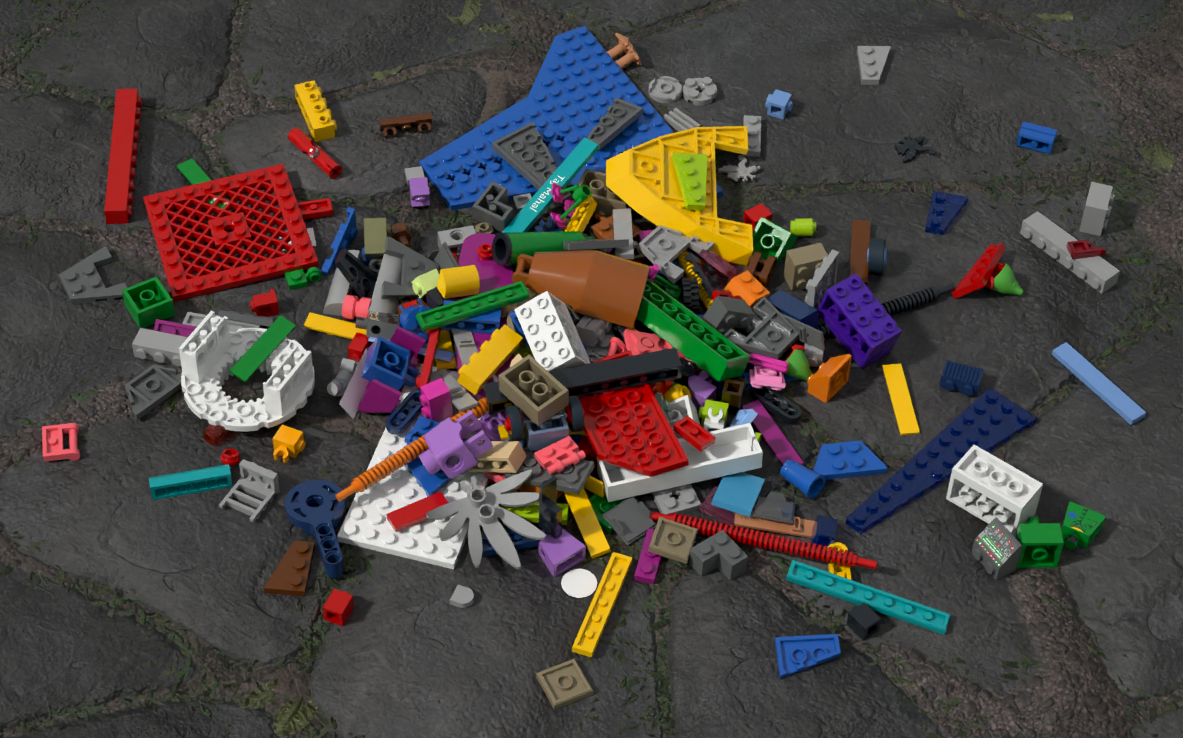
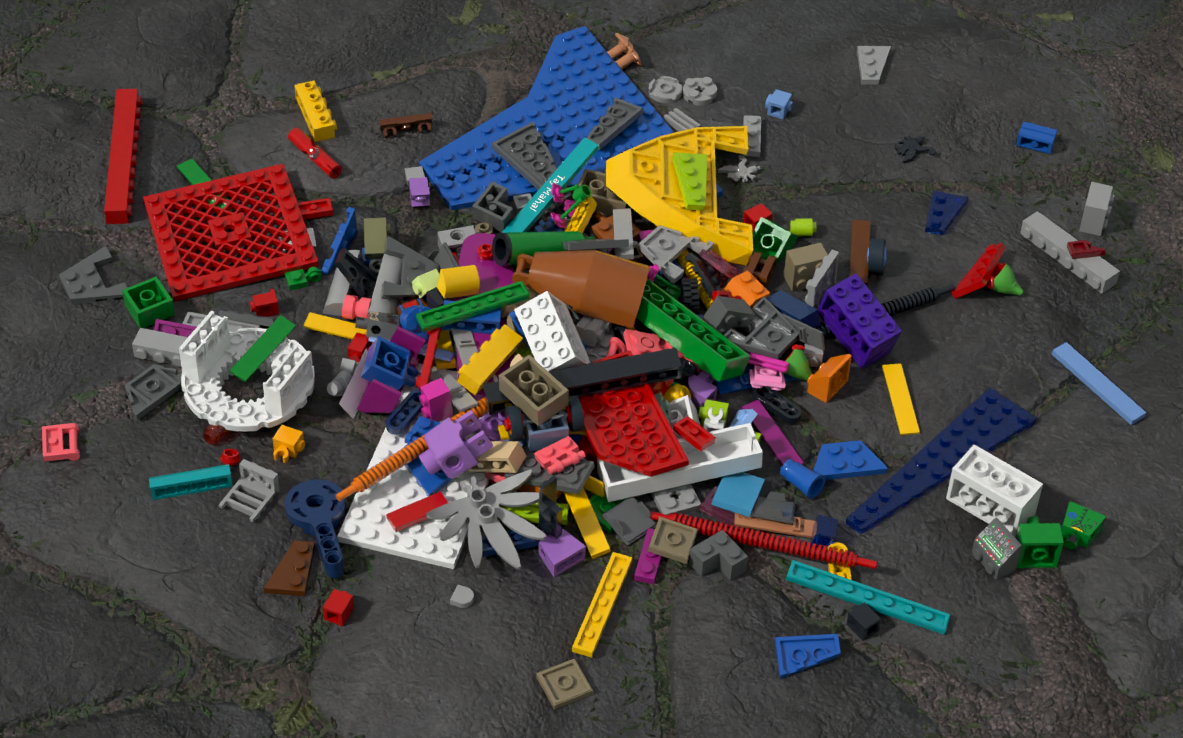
reddish brown arm [391,223,411,249] -> none
white sticker [561,569,597,598] -> none
dark brown brick [721,377,747,409] -> none
dark blue brick [939,360,984,396] -> none

